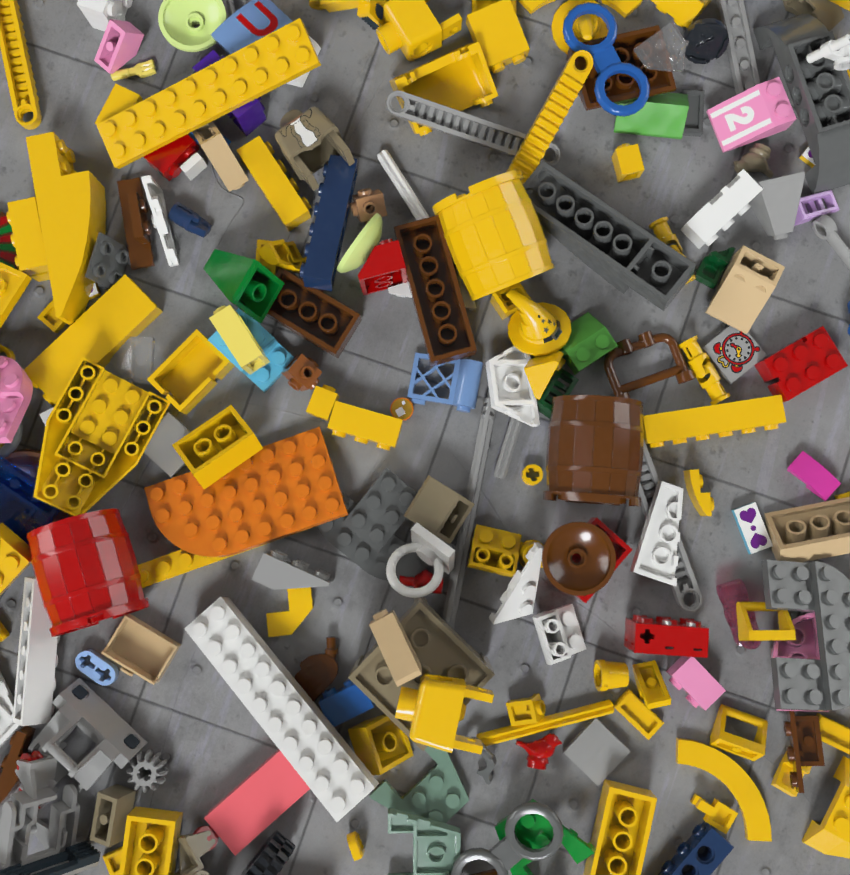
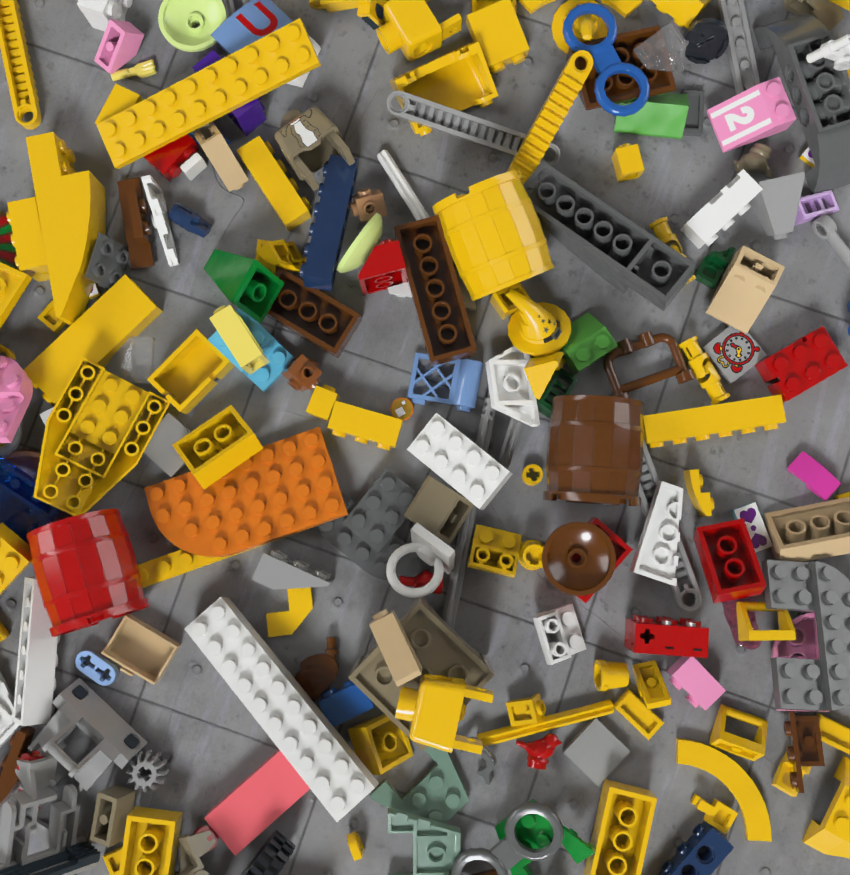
white wing [489,542,543,624] -> none
none -> white brick [407,413,512,510]
none -> red brick [693,518,767,604]

